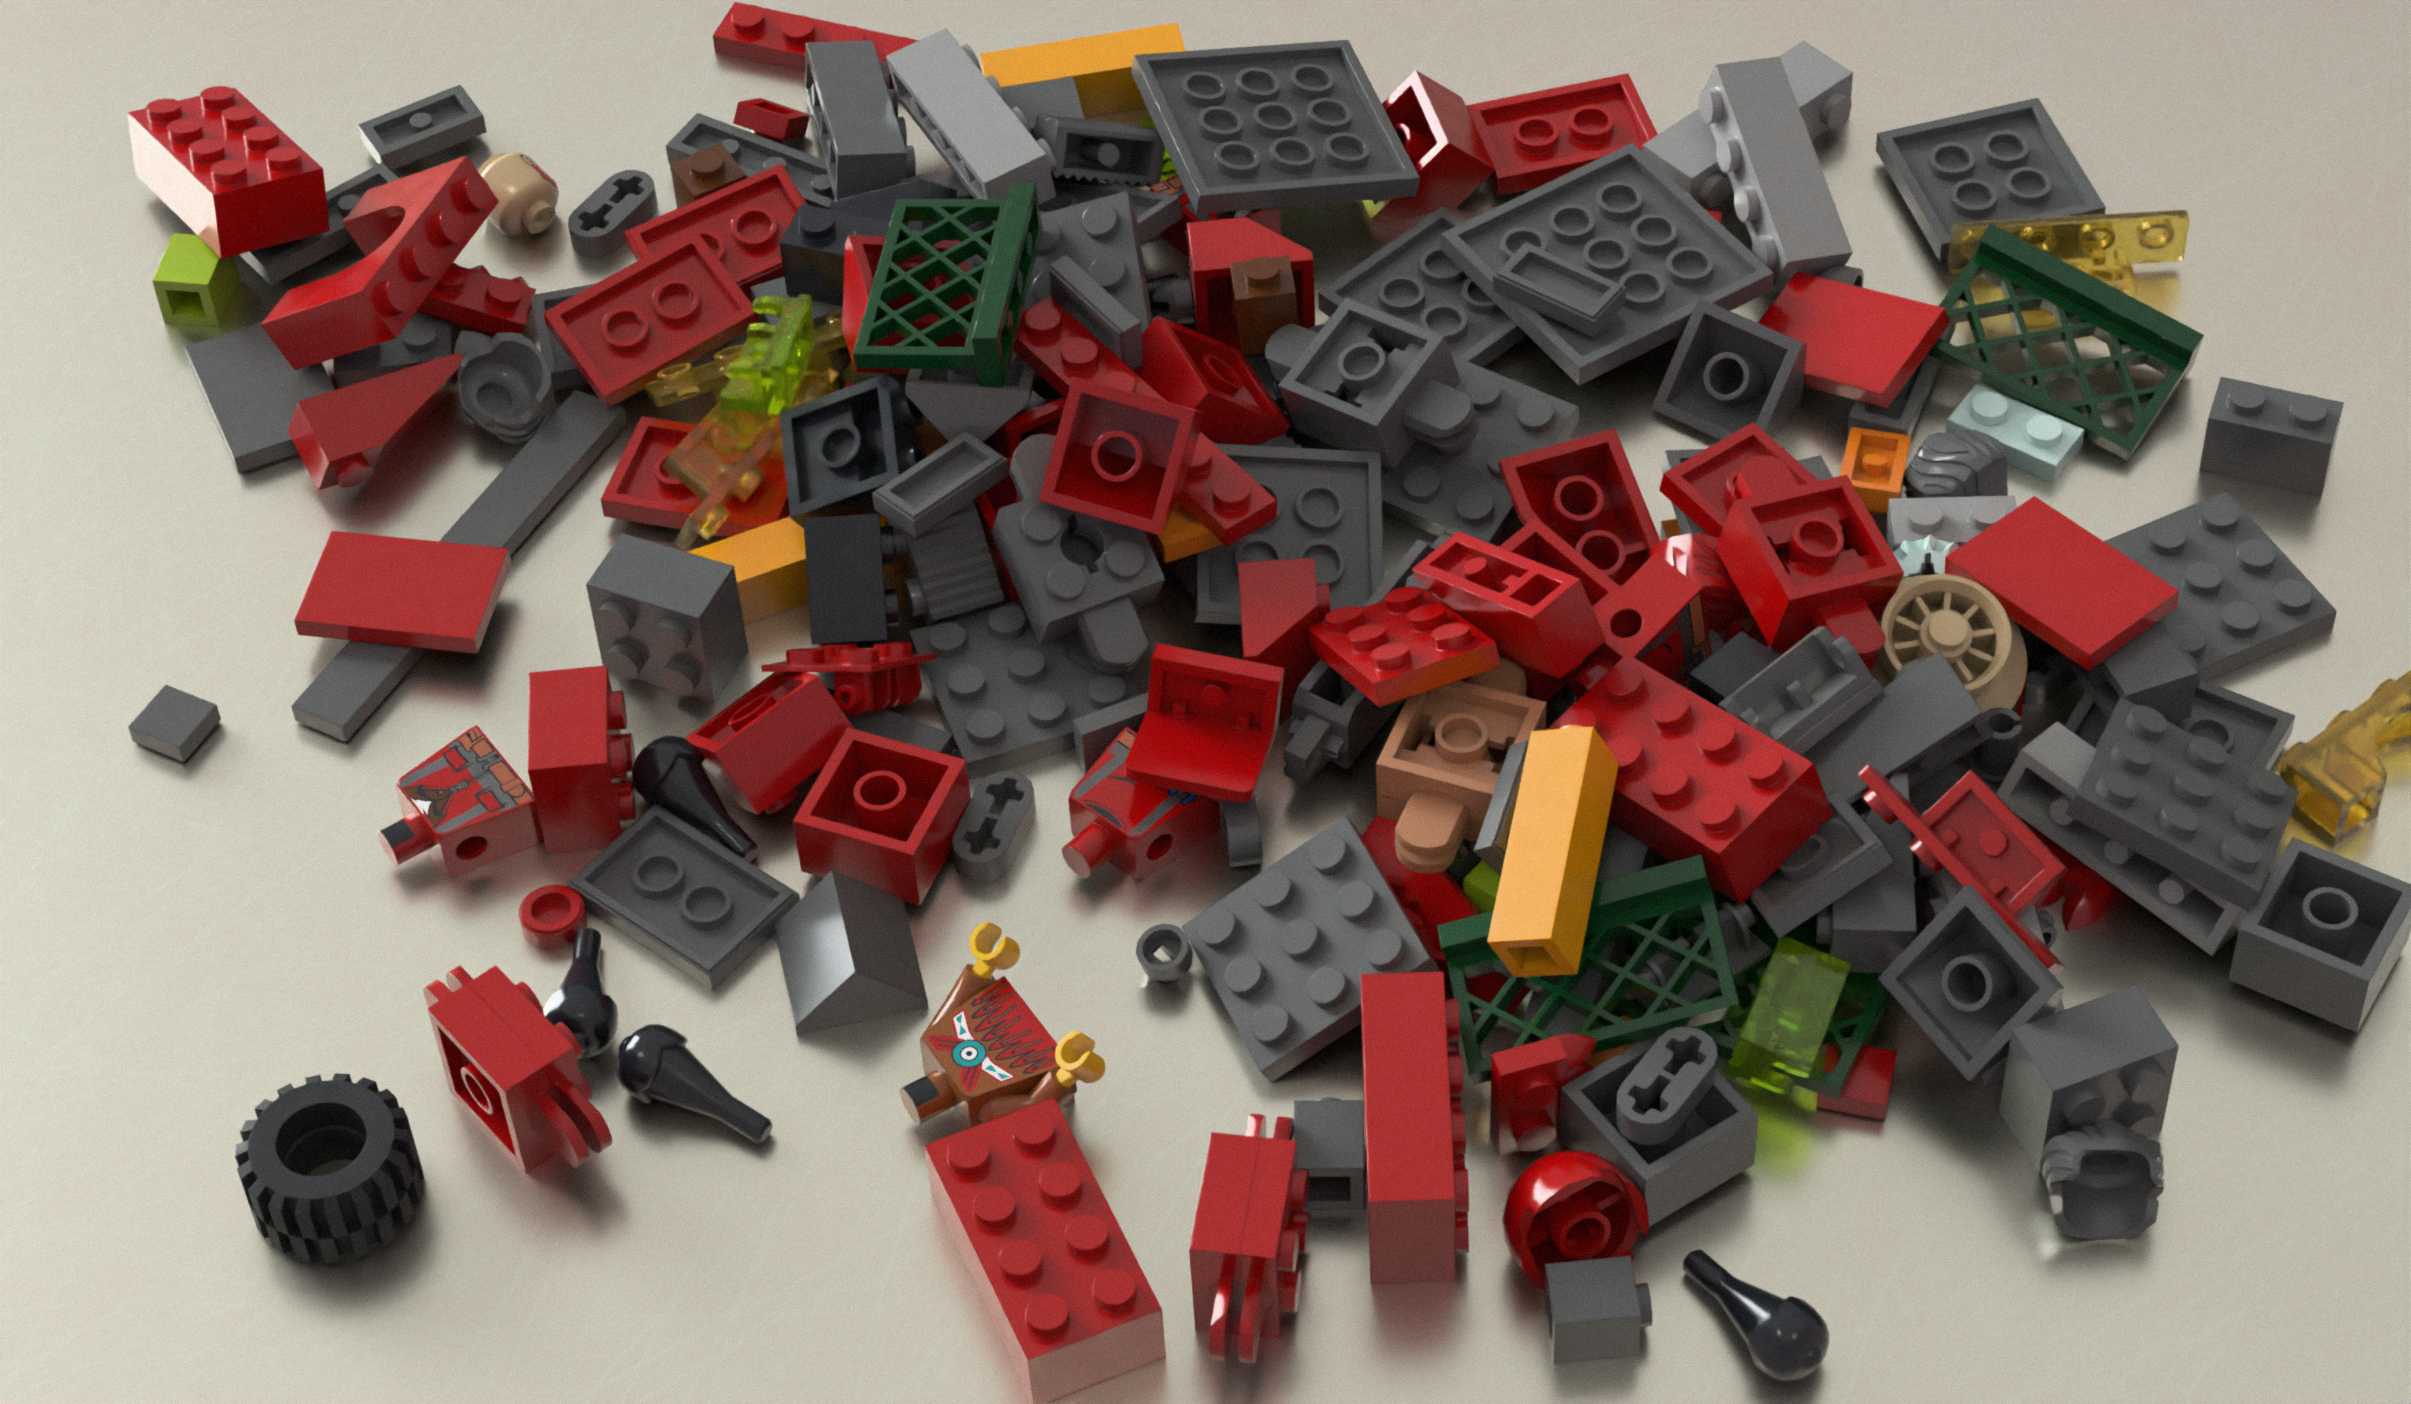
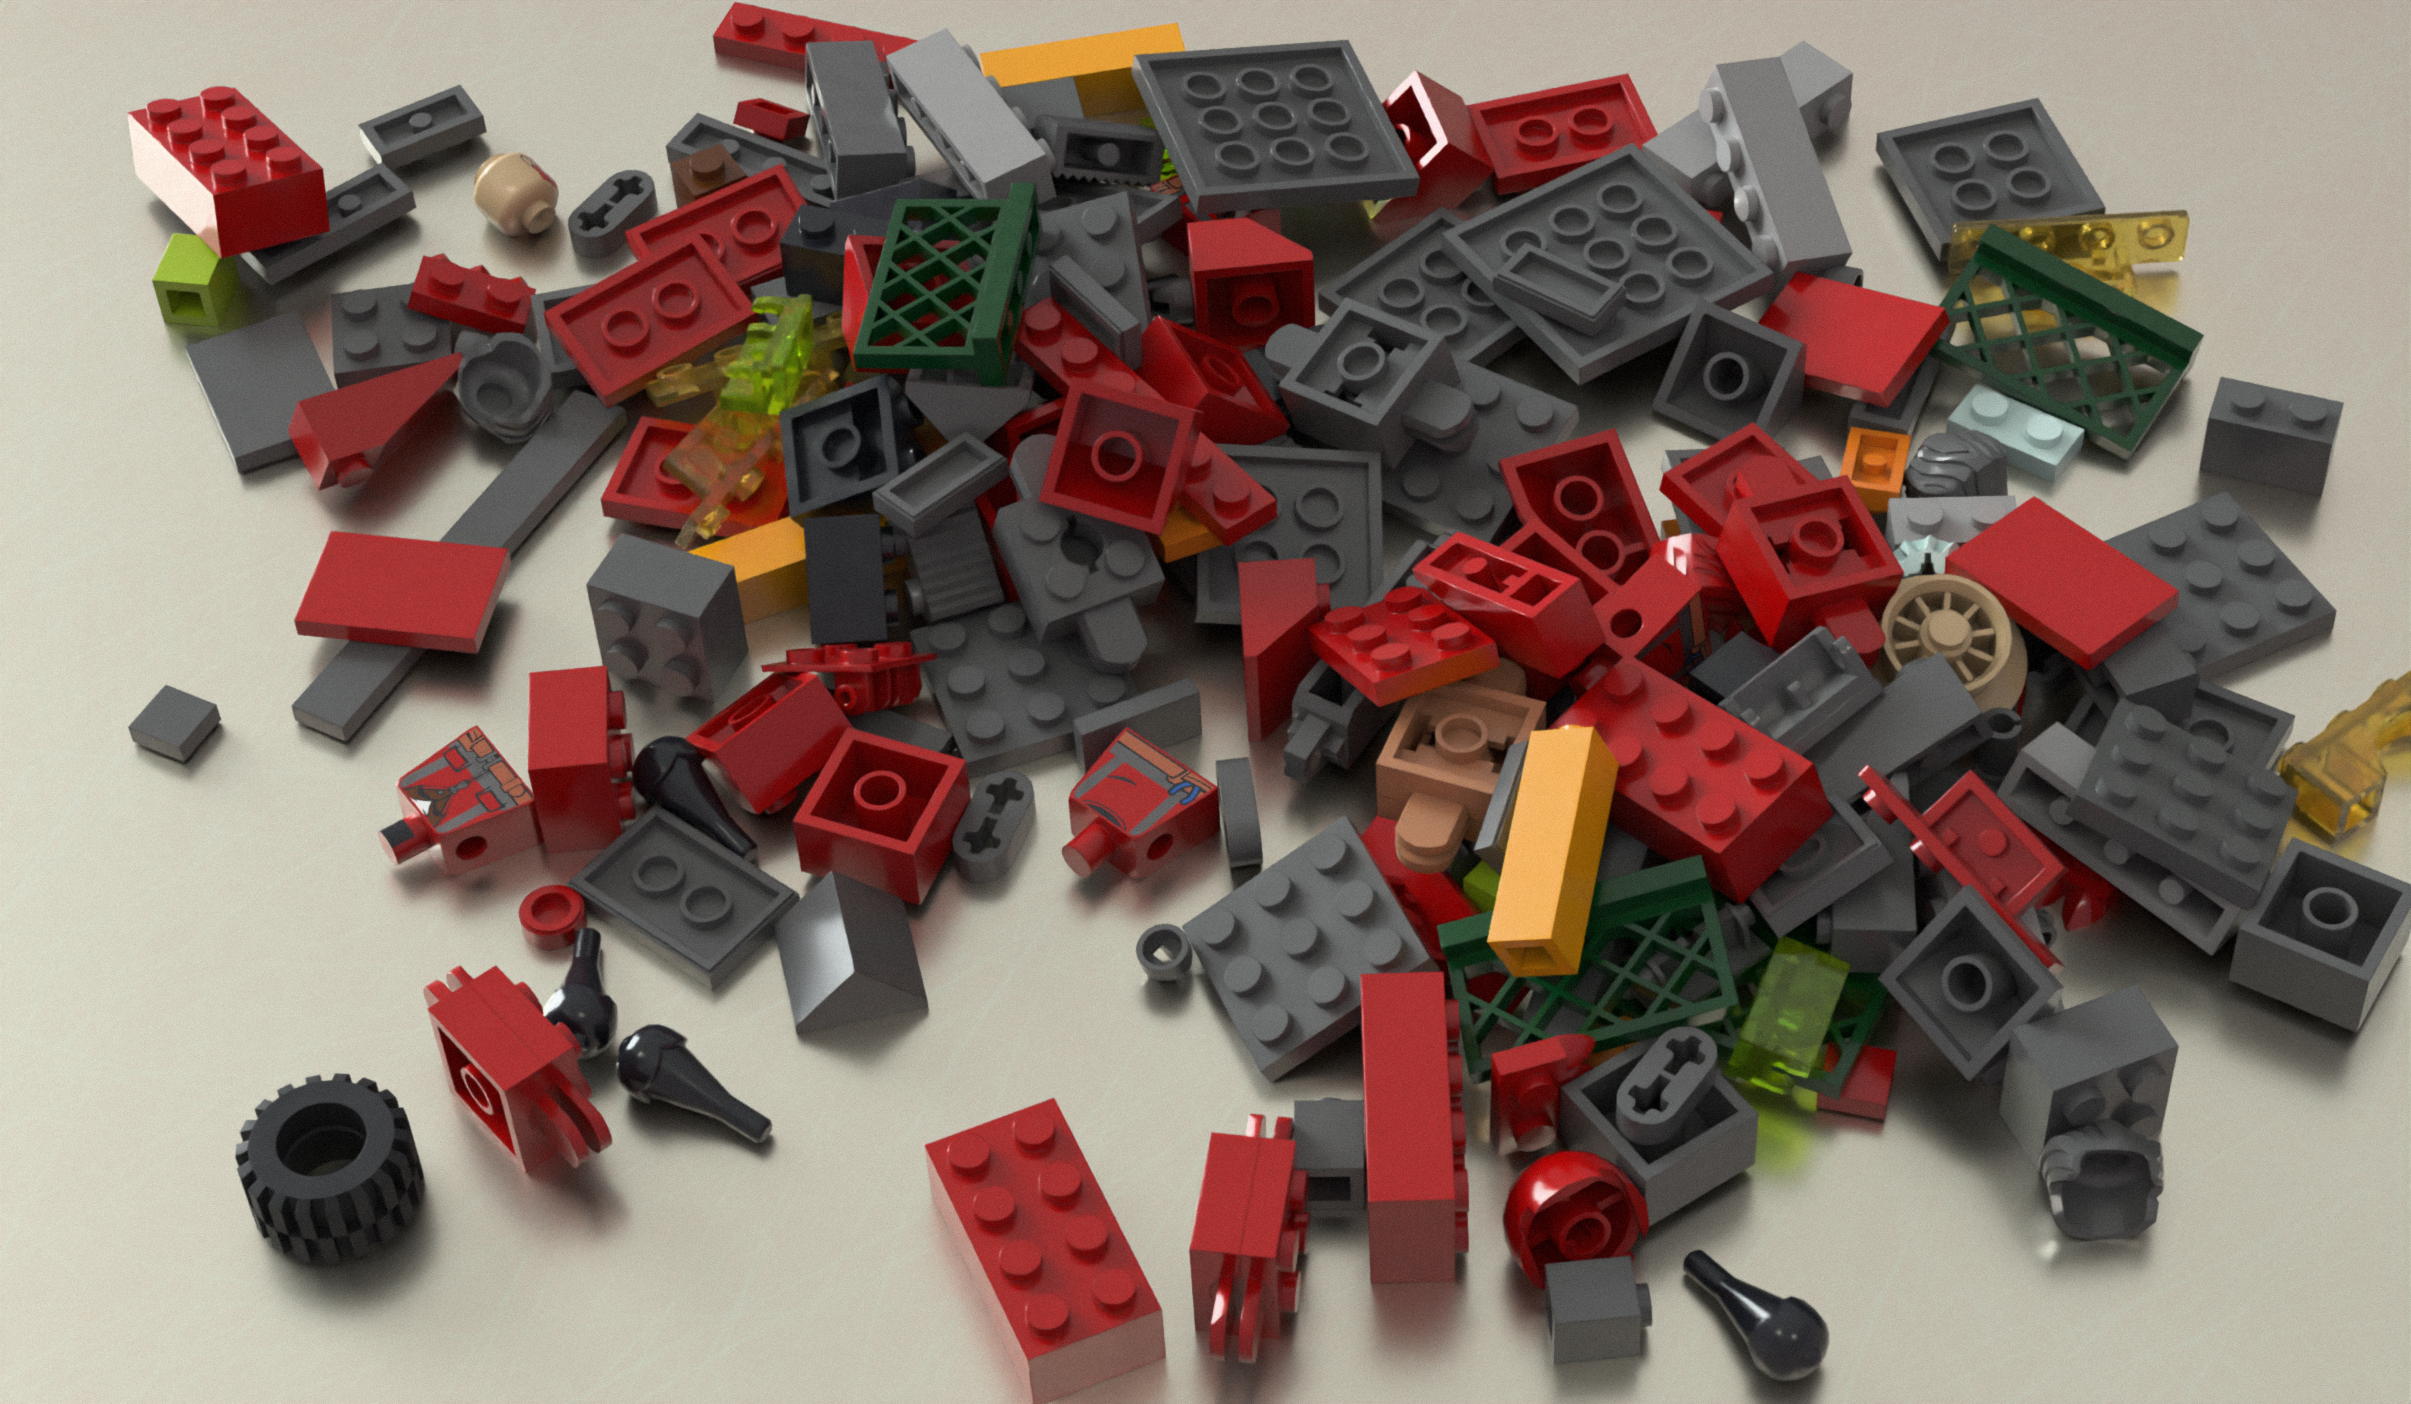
red arch [261,155,499,371] -> none
torso [900,922,1105,1130] -> none
red bracket [1124,643,1285,803] -> none
reddish brown brick [1229,255,1299,356] -> none

